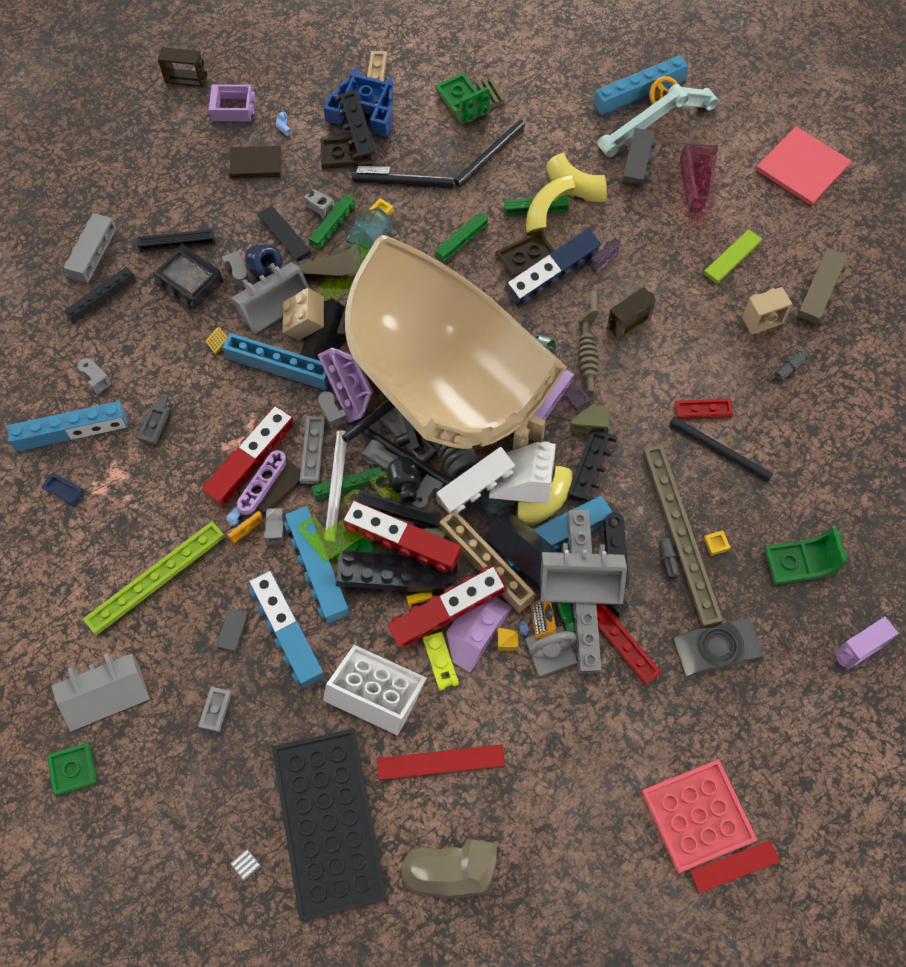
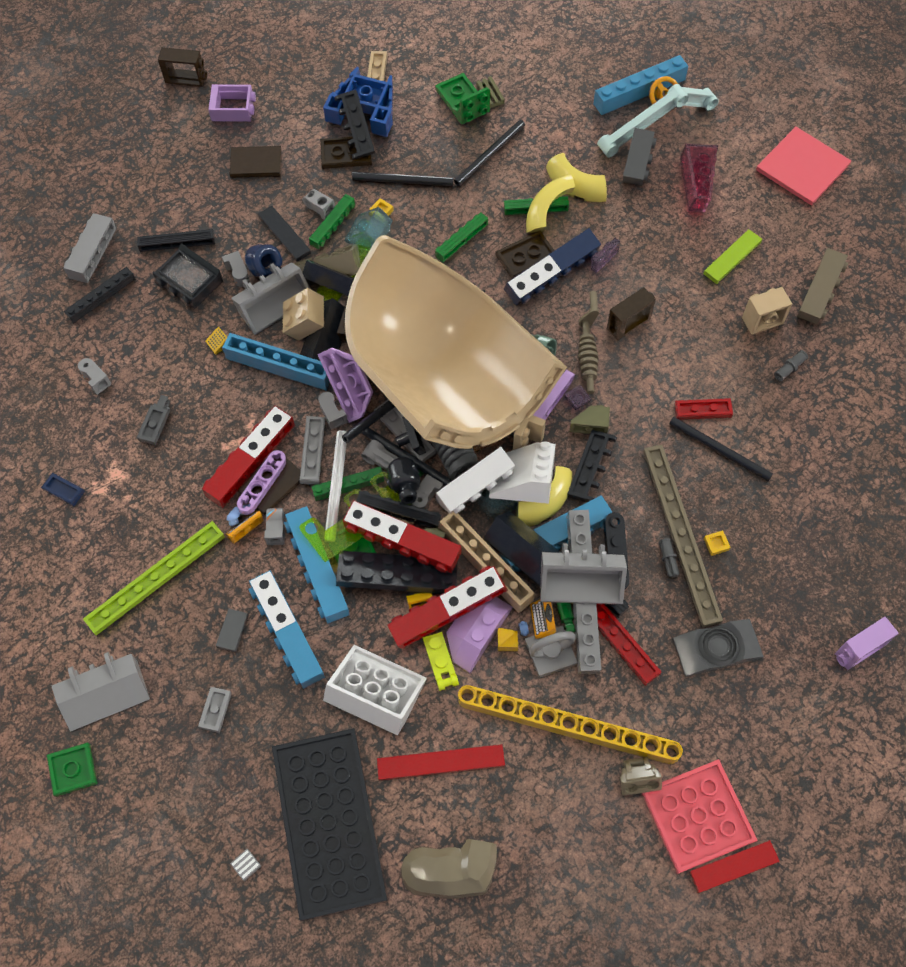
dark azure brick [7,401,128,452] -> none
light blue arm [276,112,292,136] -> none
white sticker [357,166,390,173] -> none
green bracket [764,526,848,585] -> none
none -> black tile [303,260,354,296]
none -> yellow beam [458,685,683,764]
none -> dark tan piece [620,757,662,795]

